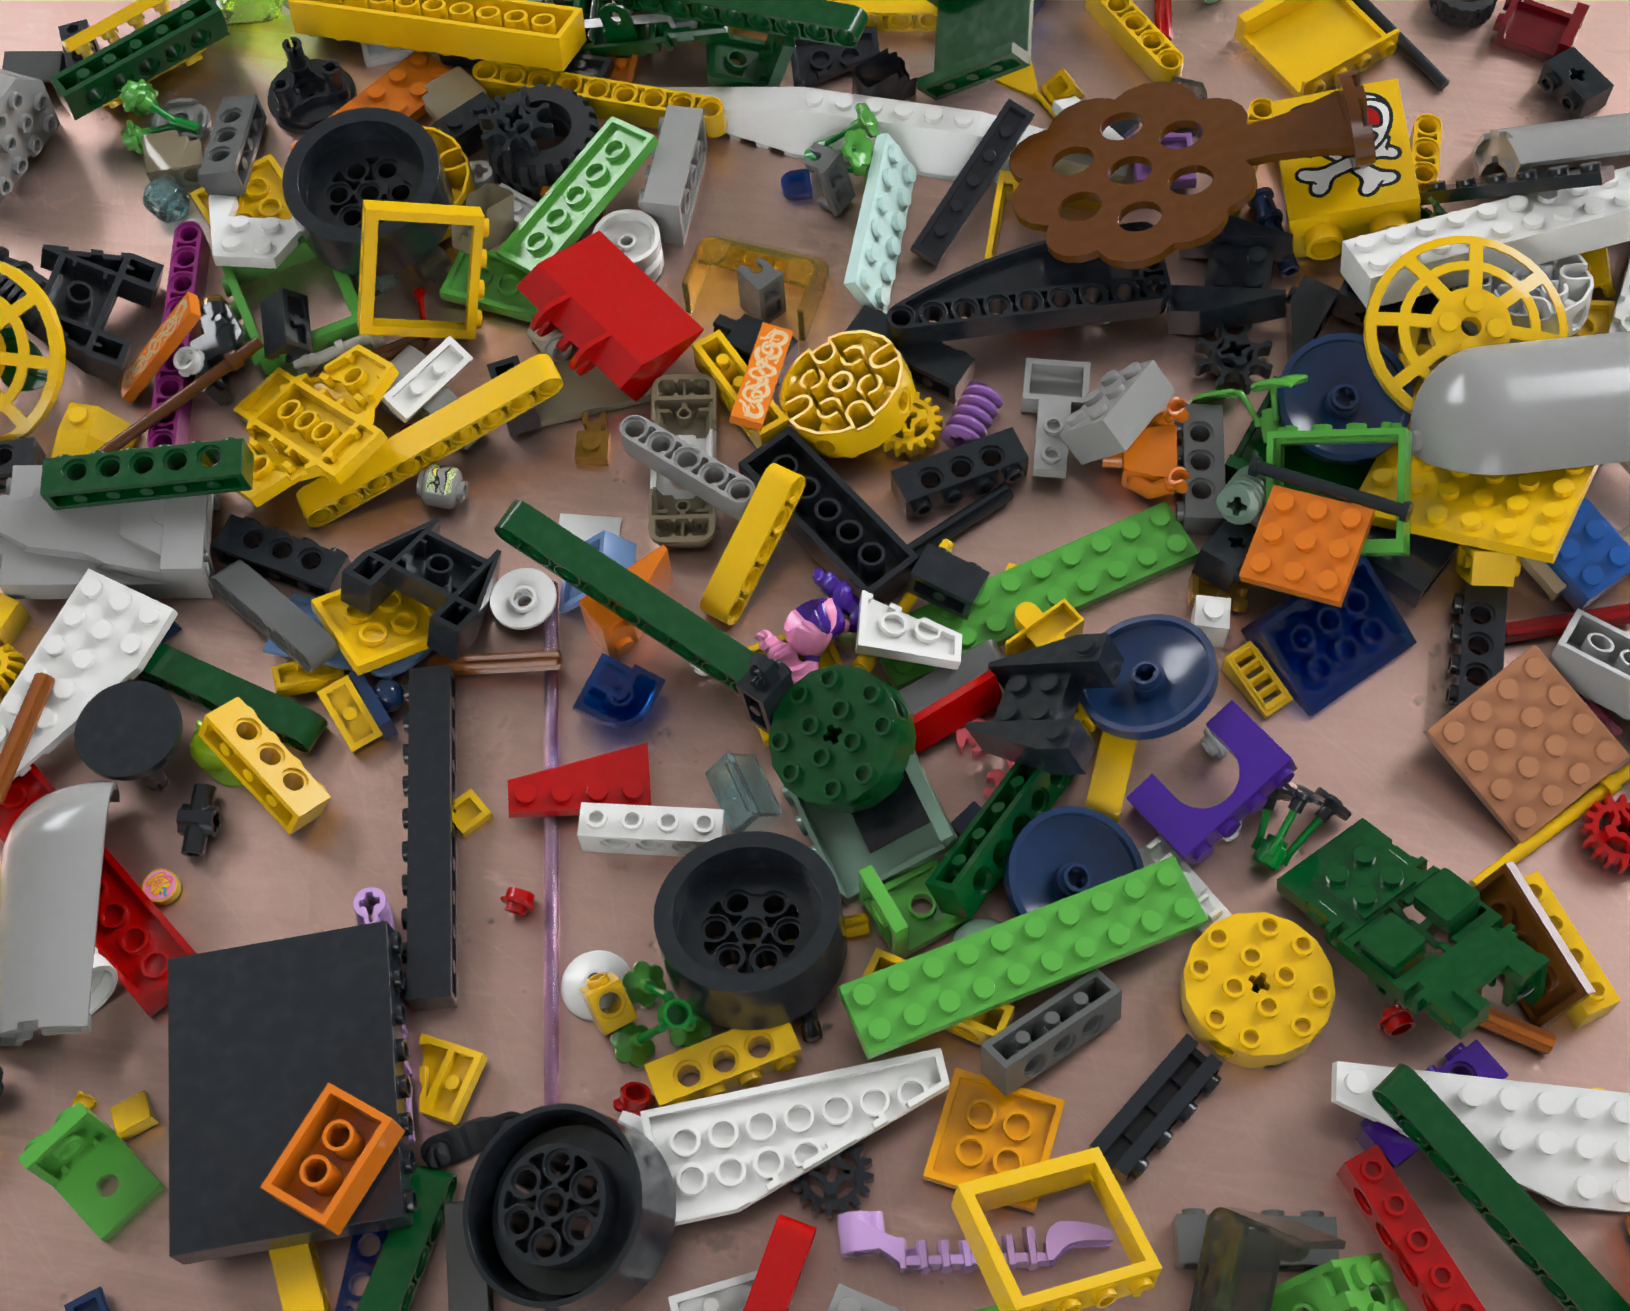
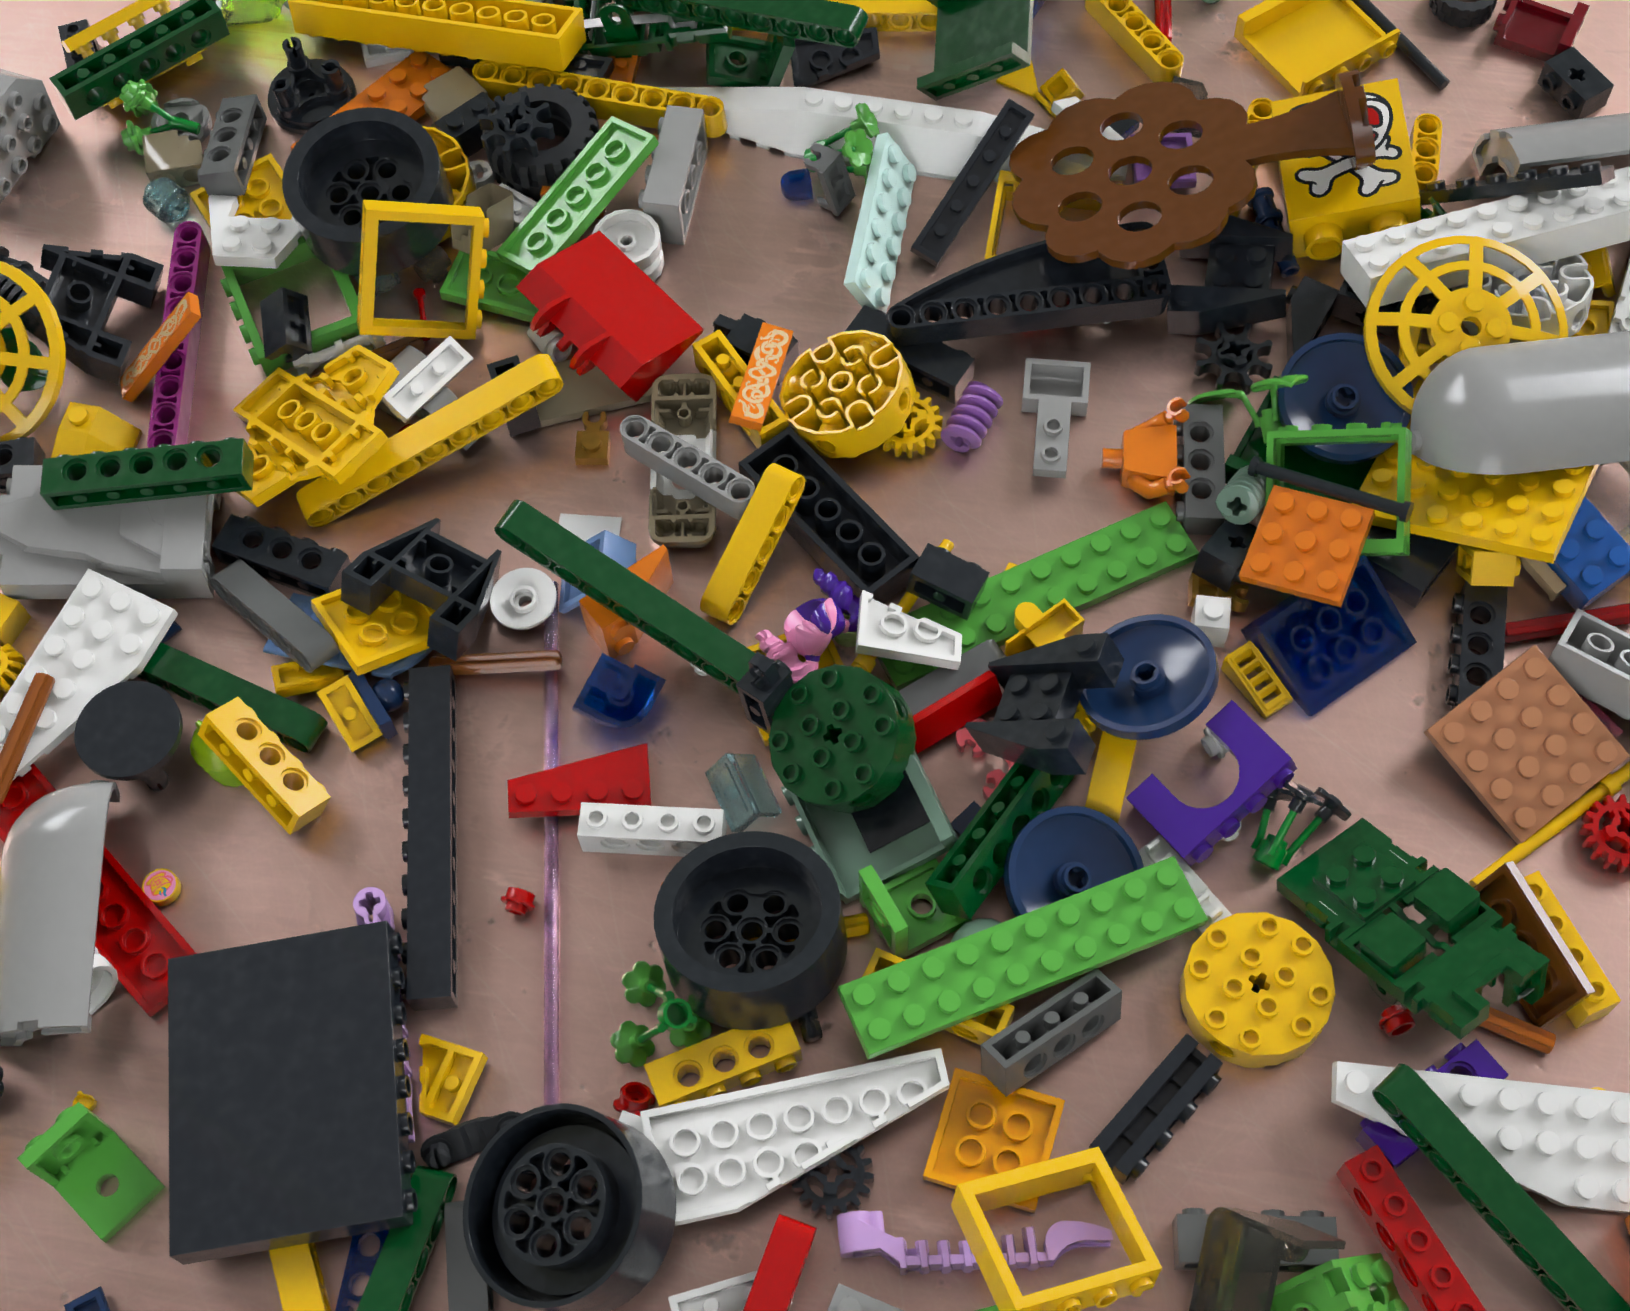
dark grey hinge [2,51,67,82] -> none
reddish brown bar [96,337,264,452] -> none
yellow slope [110,1090,160,1141] -> none
white plate [173,346,205,377] -> none
black axle [176,783,222,858] -> none
black plate [189,294,245,406] -> none
orange brick [260,1082,405,1236] -> none
light grey head [416,463,468,510] -> none
yellow tile [452,788,493,837] -> none
white dish [561,950,631,1022] -> none
yellow brick [579,972,638,1036] -> none
clear yellow windscreen [682,235,829,341] -> none
dark grey hinge [736,258,786,324] -> none
black piece [852,48,917,101] -> none
black brick [891,427,1029,519] -> none
black axle [907,484,1014,557] -> none
light grey brick [1059,359,1175,465] -> none

